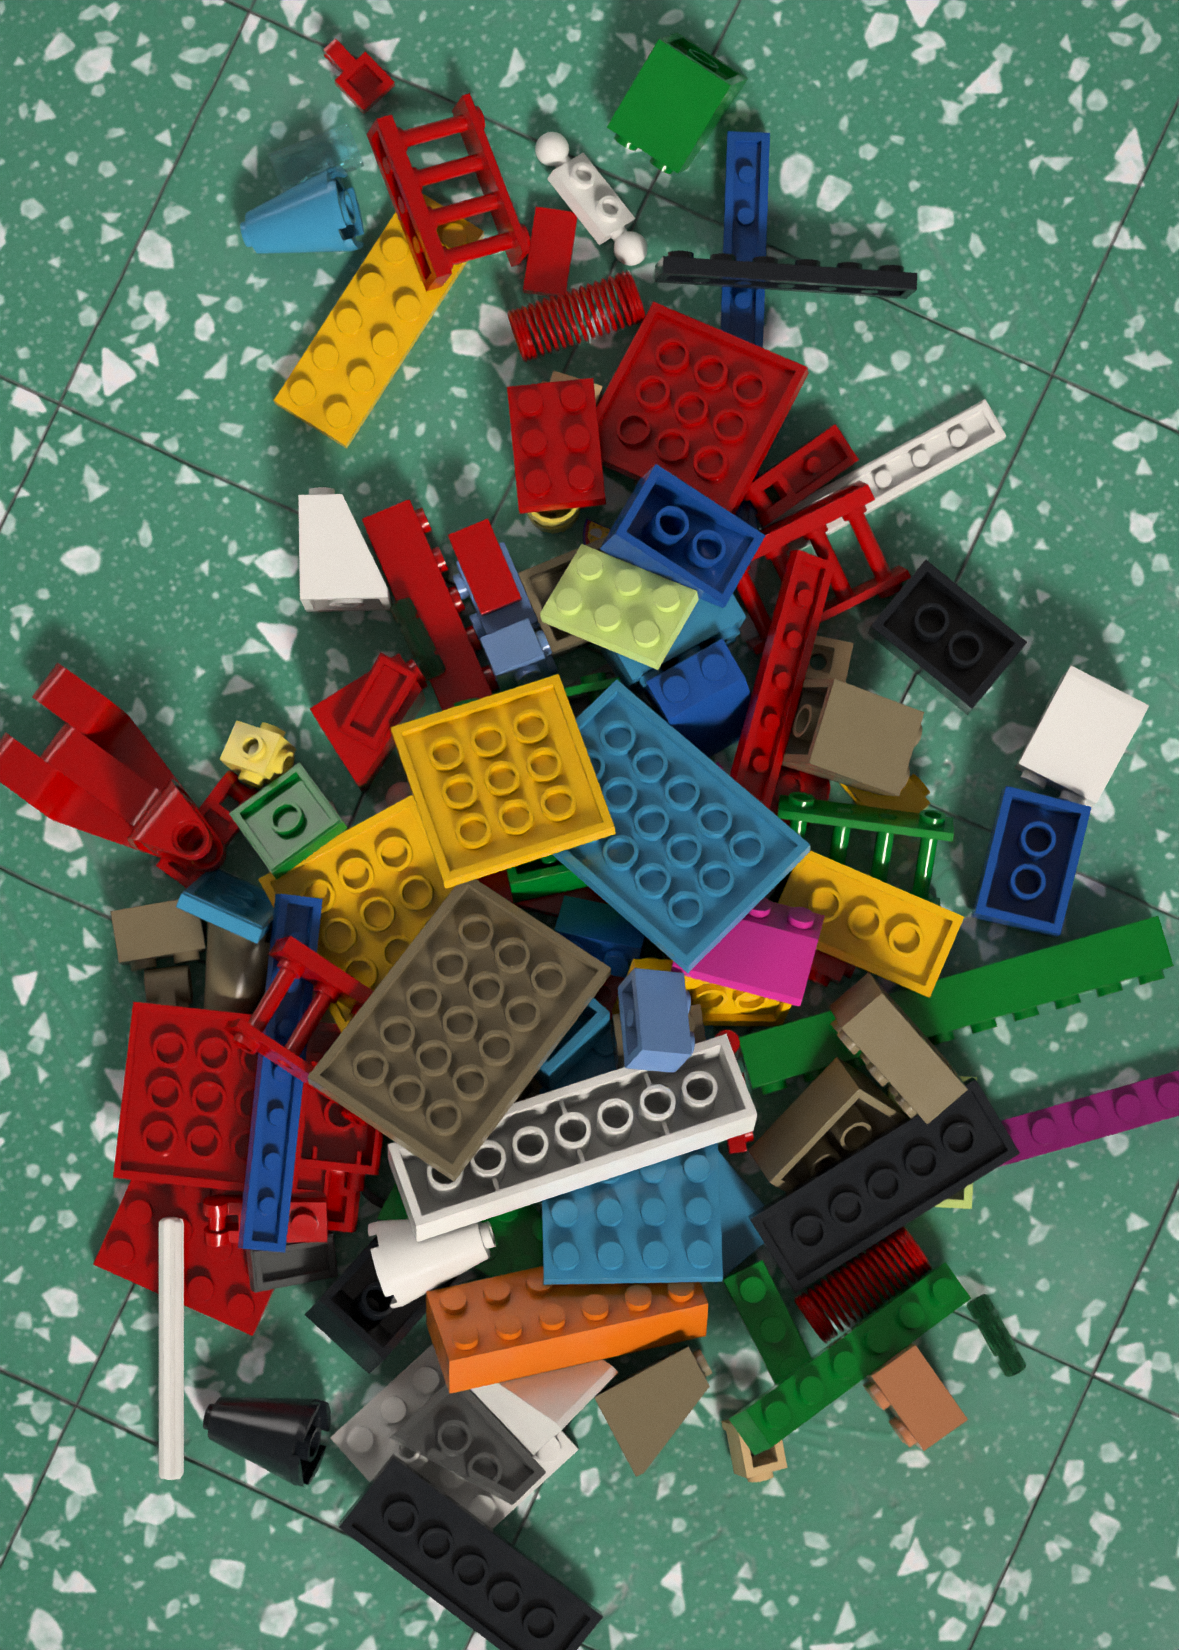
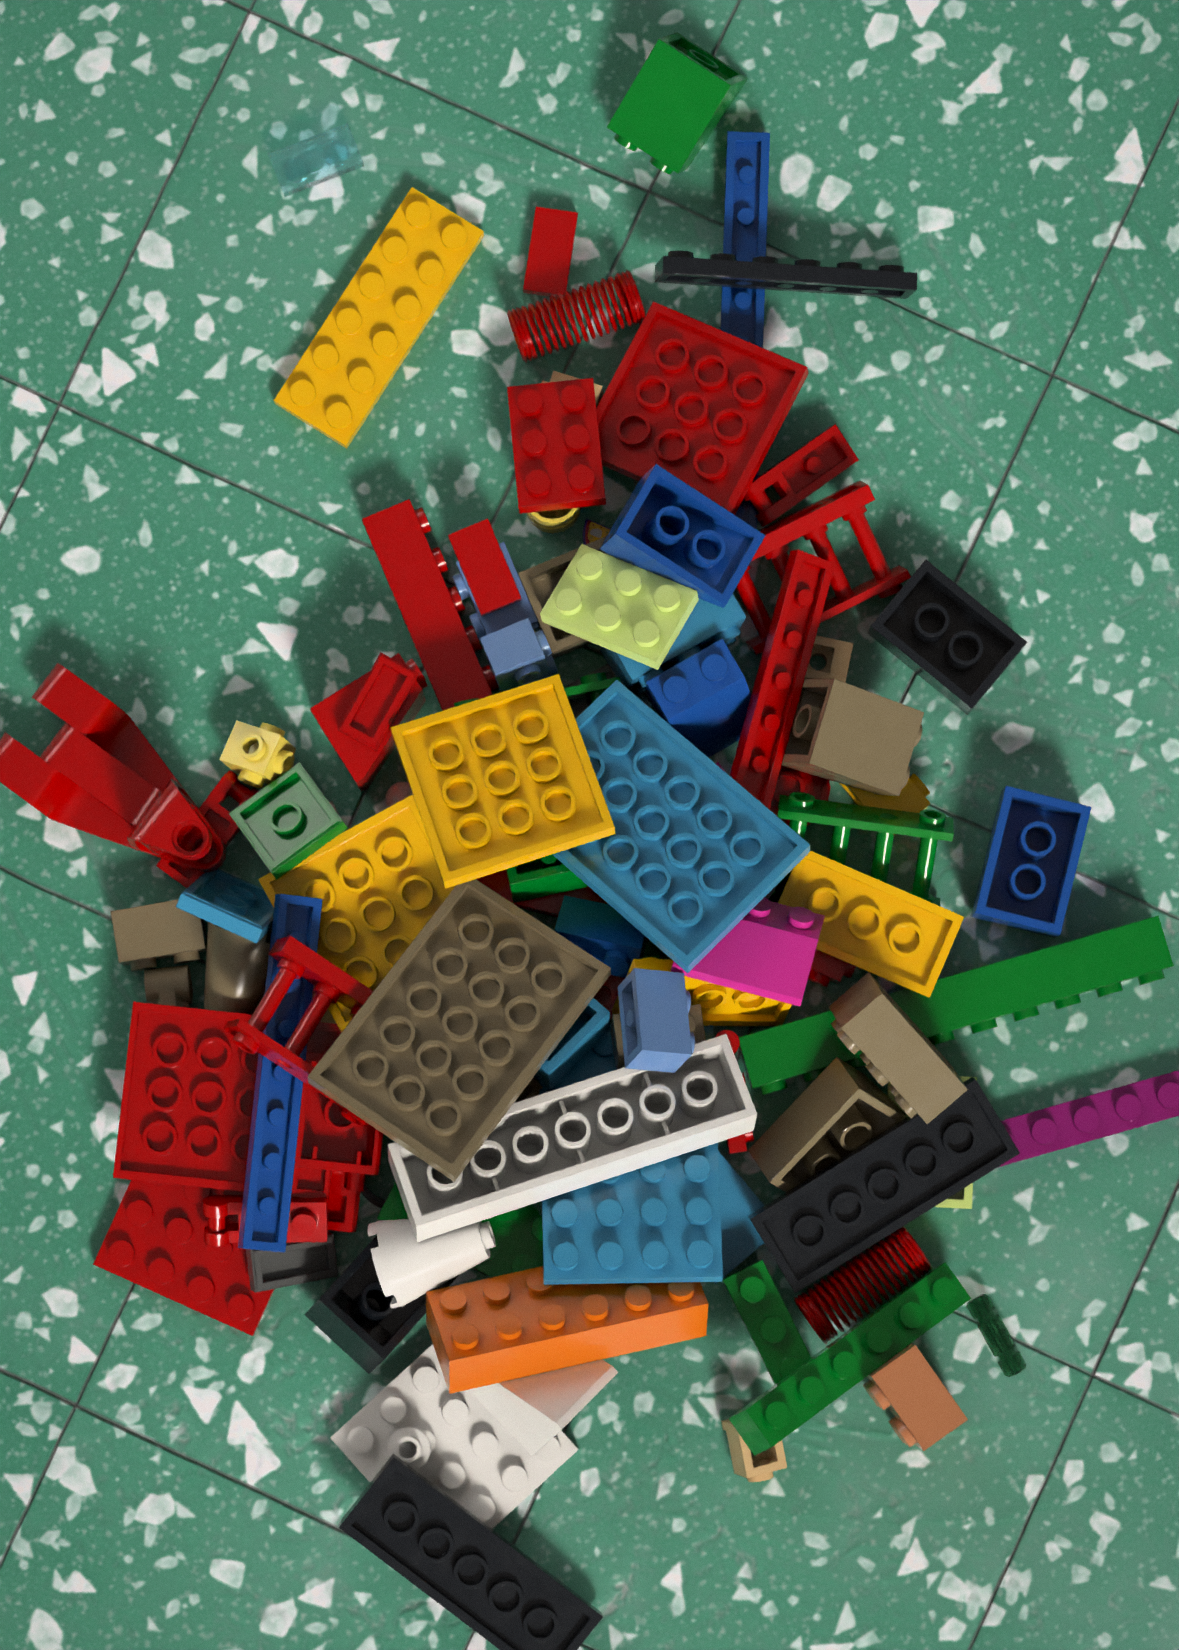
white axle [159,1217,184,1480] -> none
black cone [203,1397,331,1487] -> none
dark azure cone [240,165,364,254] -> none
white slope [298,487,392,612] -> none
red plate [323,38,395,114] -> none
red fence [366,93,530,292] -> none
dark grey wing [389,1384,546,1505] -> none
clear green axle [390,597,446,681] -> none
white plate [535,132,648,266] -> none
dark tan slope [594,1344,713,1477] -> none
white tile [759,399,1006,556] -> none
white slope [1015,666,1149,808] -> none

